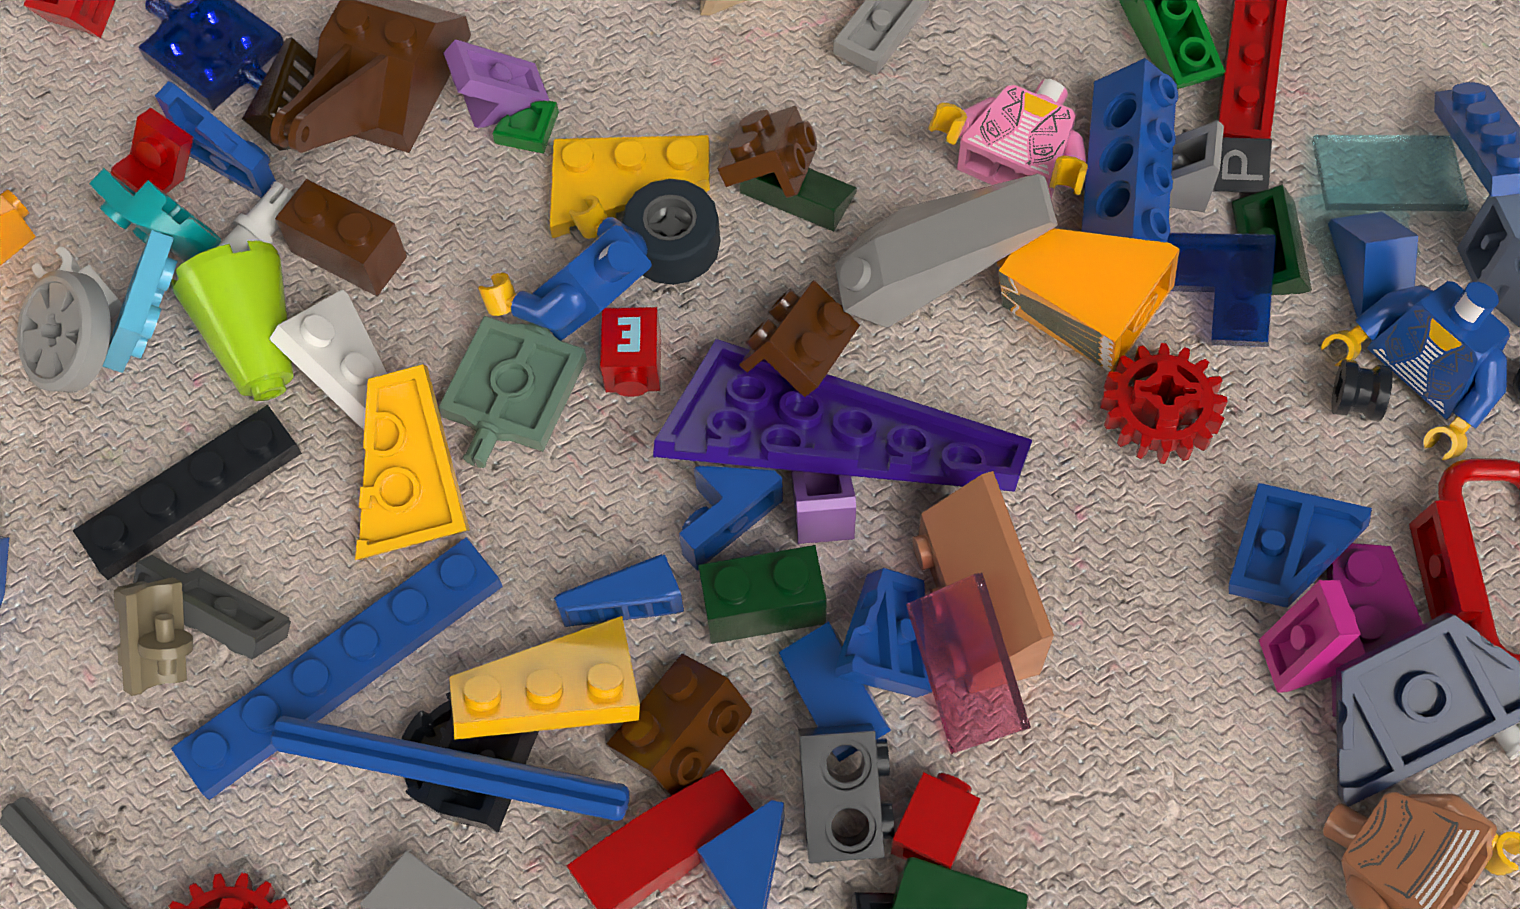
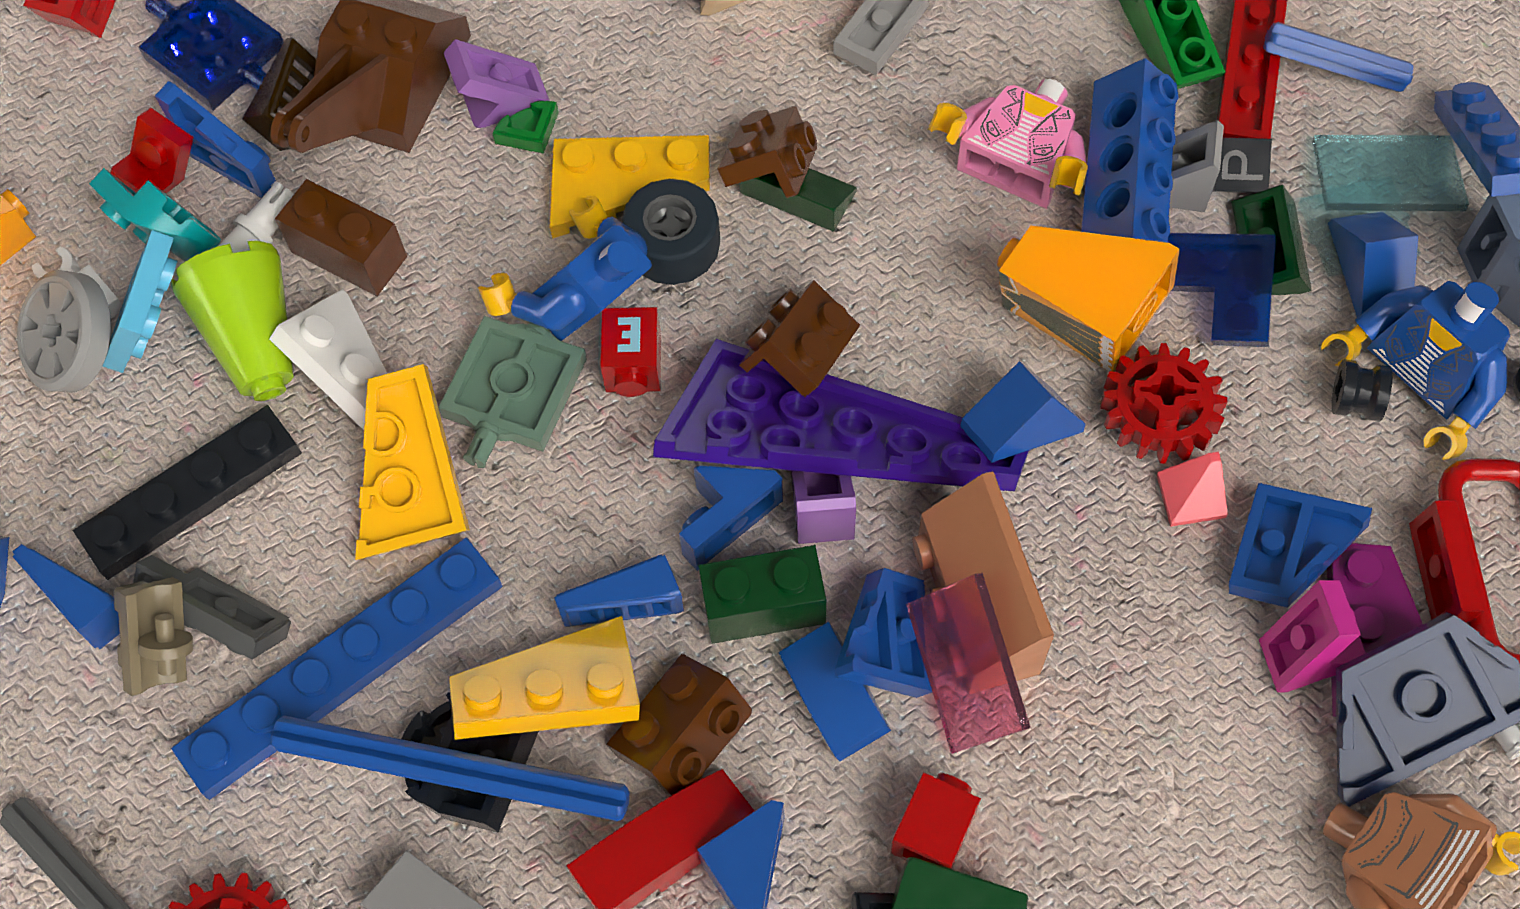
brick [798,723,895,863] -> none
light grey wedge [834,174,1057,328] -> none
none -> blue slope [12,544,120,649]
none -> blue slope [960,361,1086,463]
none -> coral slope [1156,451,1228,527]
none -> axle [1264,22,1414,92]

